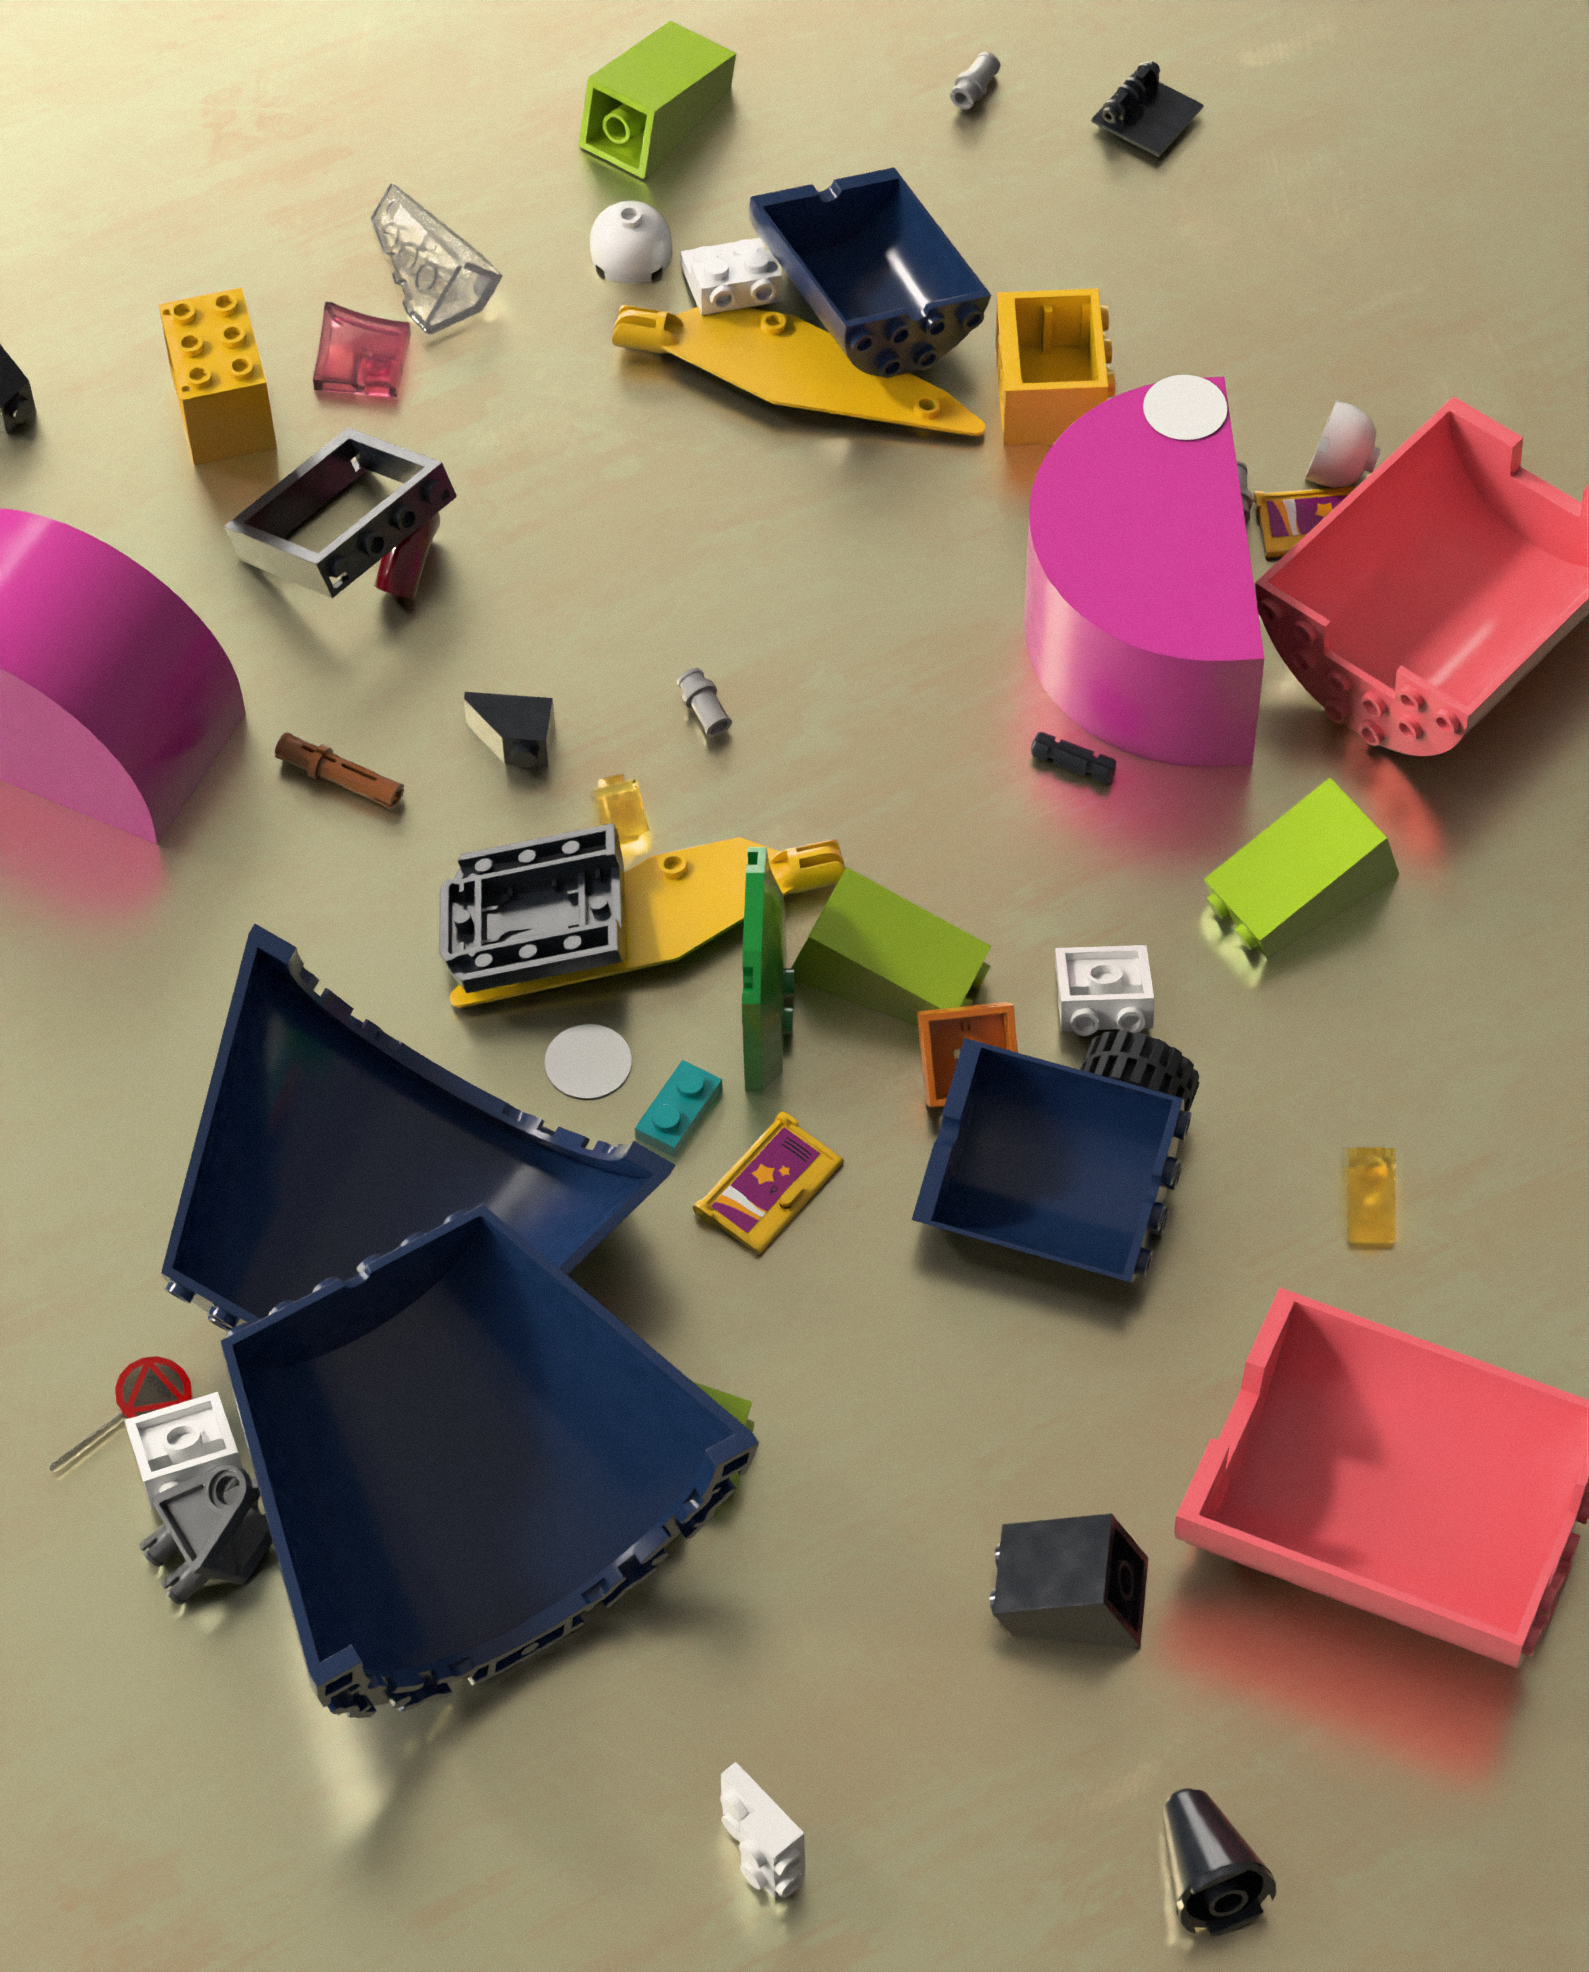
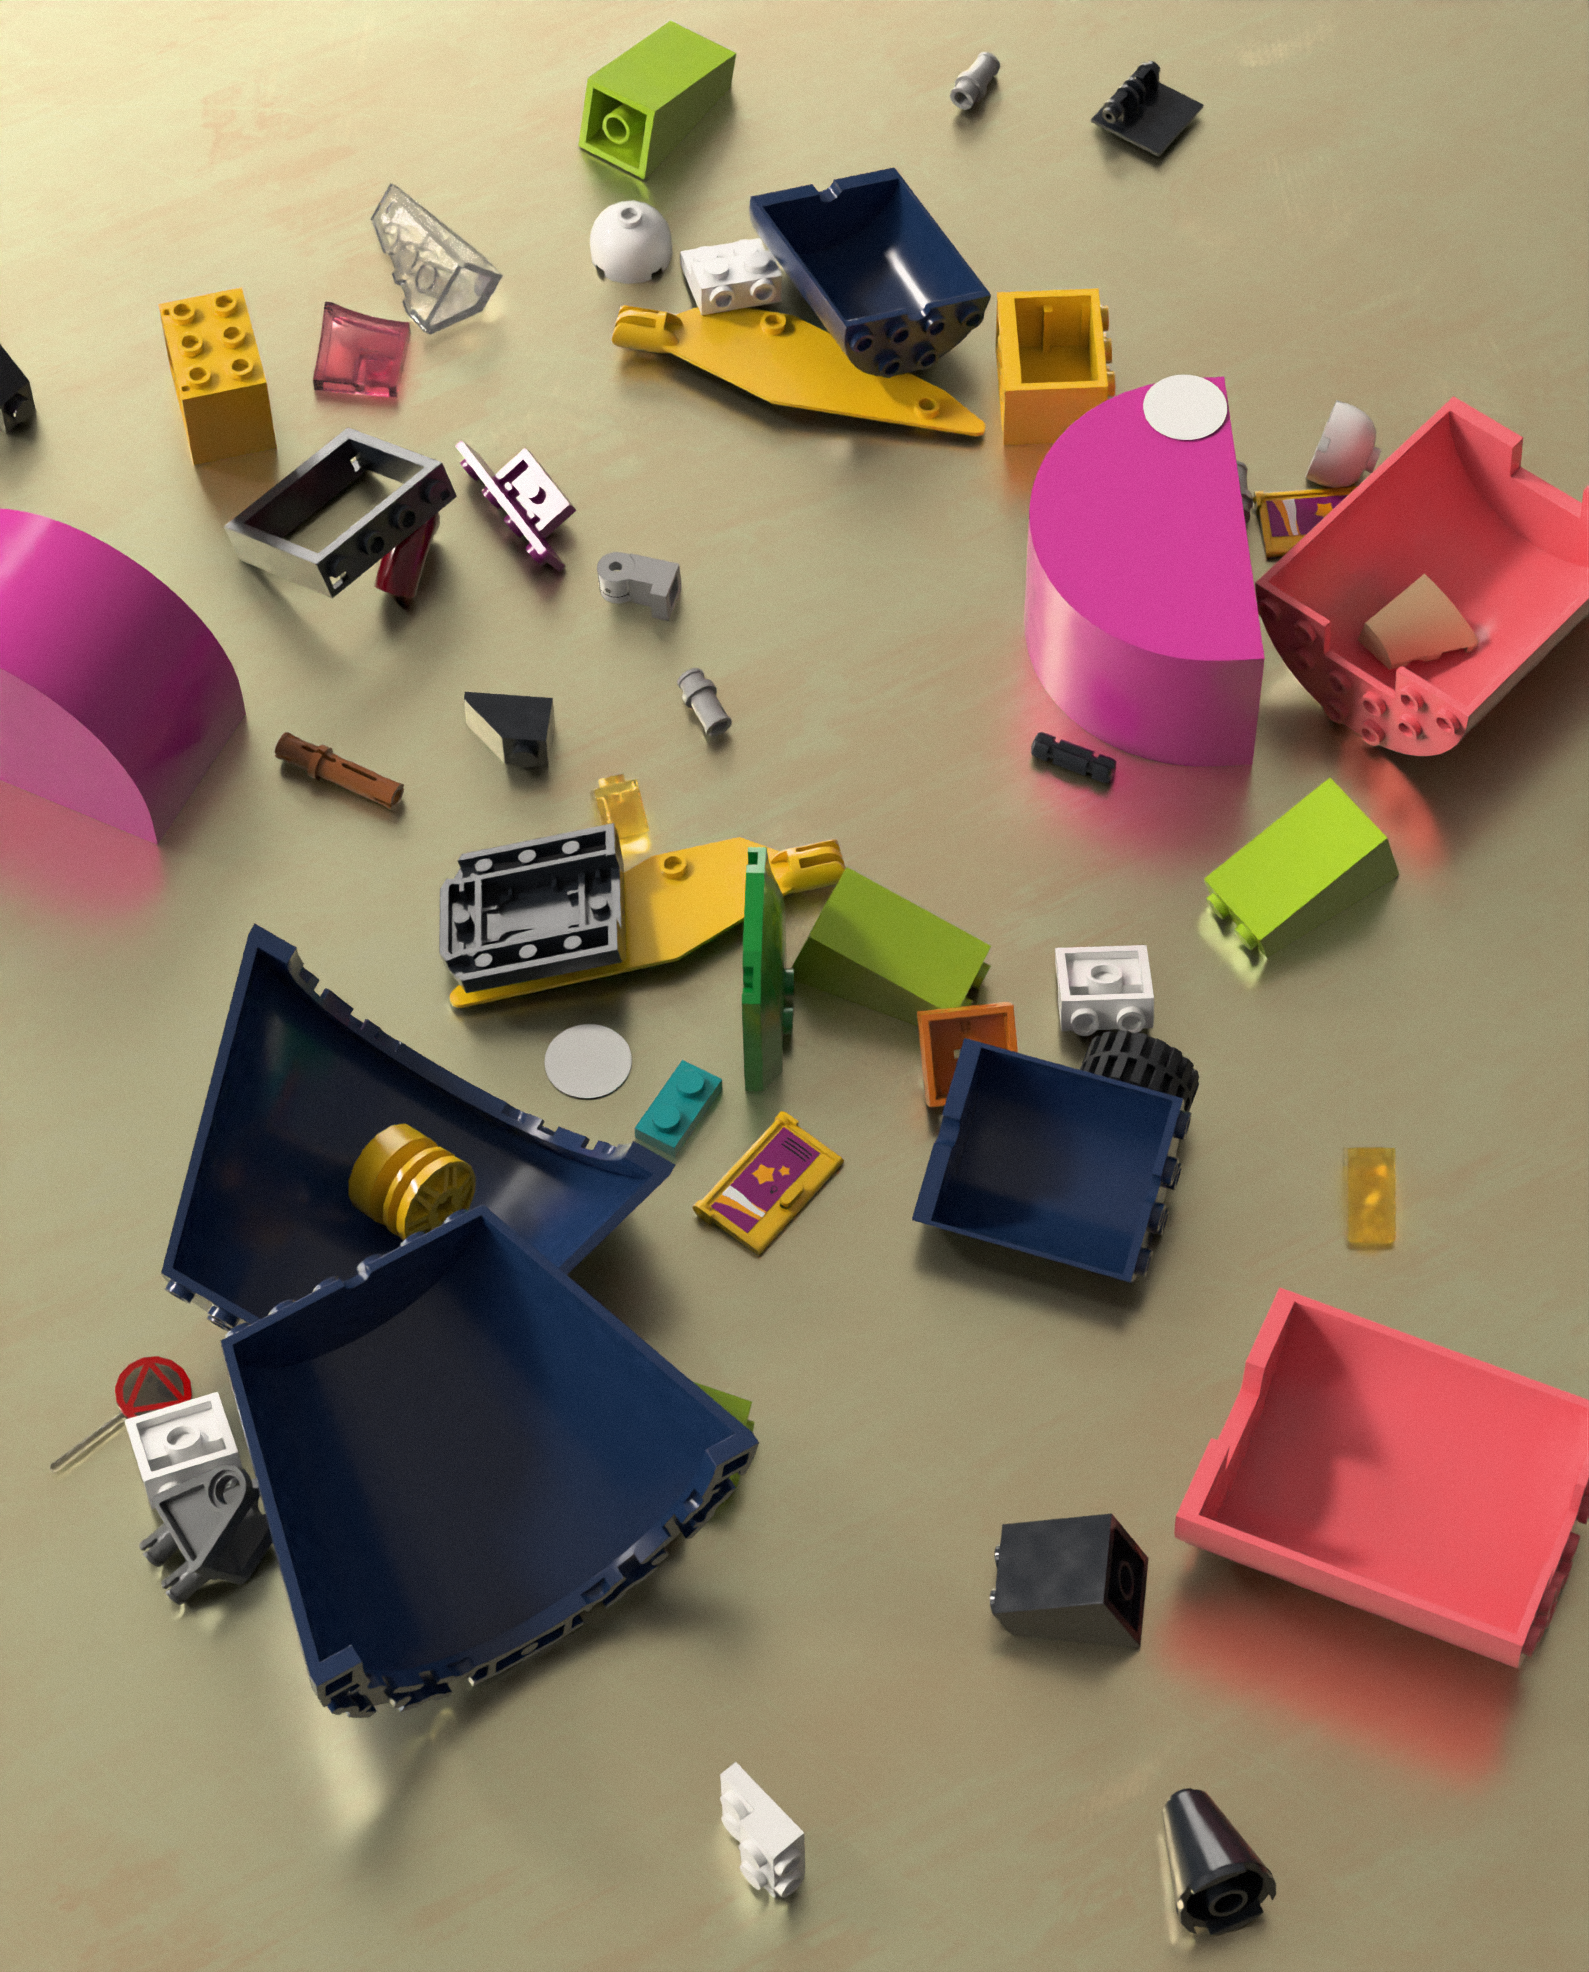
none -> yellow wheel [348,1124,476,1241]
none -> bracket [455,440,577,572]
none -> light grey leg [597,552,682,621]
none -> slope [1358,574,1479,670]

